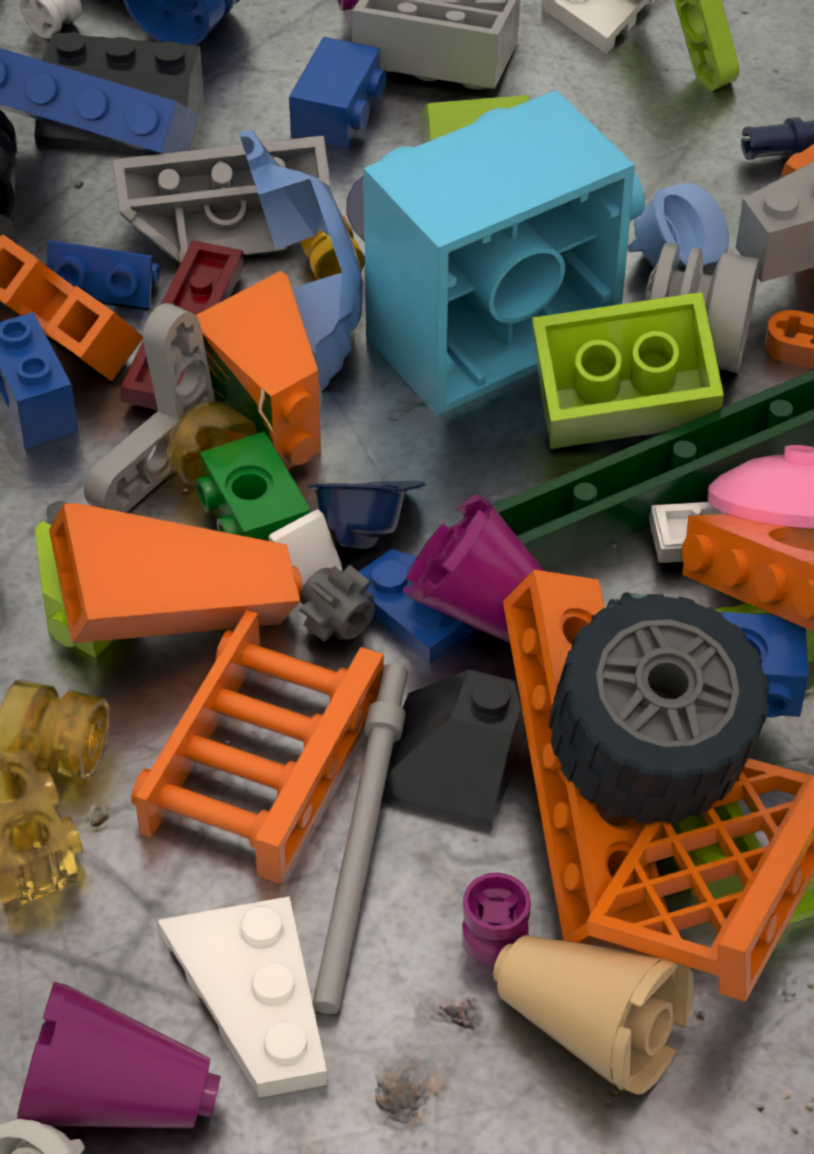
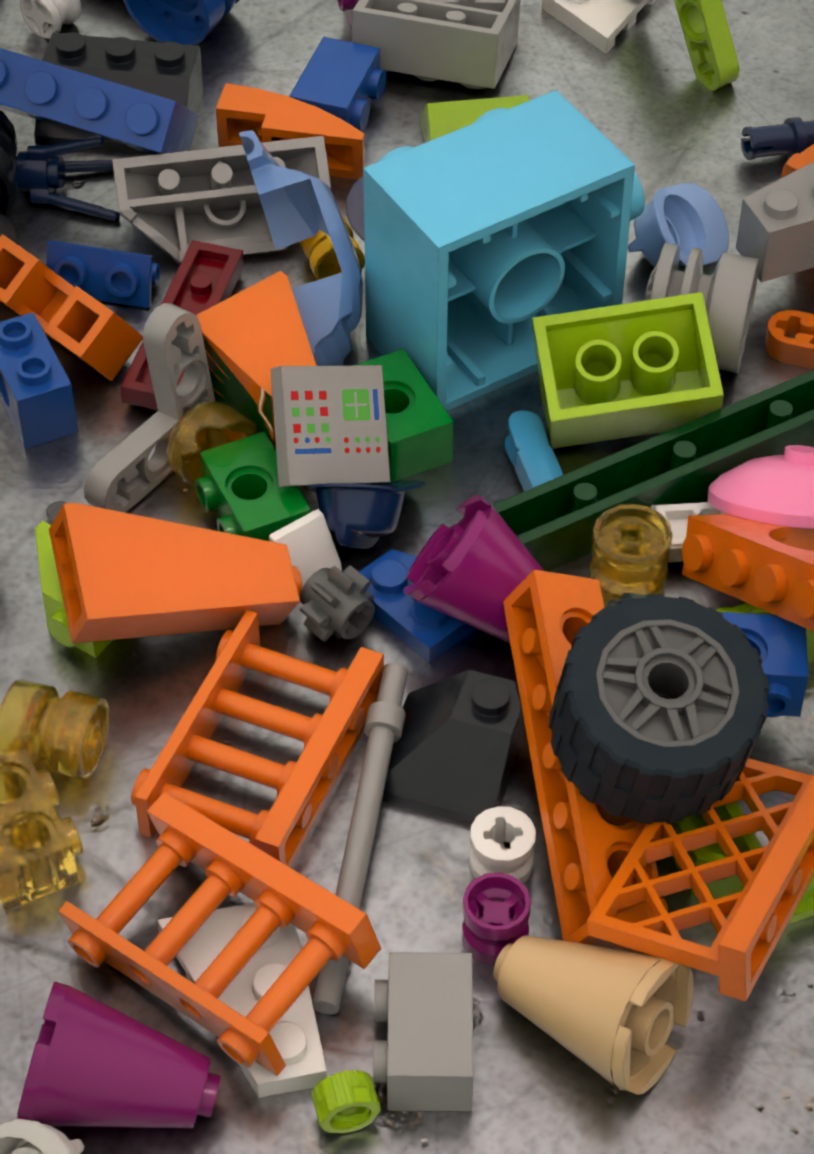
none -> dark blue plant [16,135,120,221]
none -> orange fence [58,792,381,1076]
none -> orange slope [216,83,365,180]
none -> light grey tile [270,365,390,487]
none -> lime axle [311,1069,381,1133]
none -> green brick [356,349,454,481]
none -> light grey brick [373,952,474,1111]
none -> white wheel [469,806,536,883]
none -> dark azure bar [504,410,564,491]
none -> clear yellow wheel [589,504,673,609]

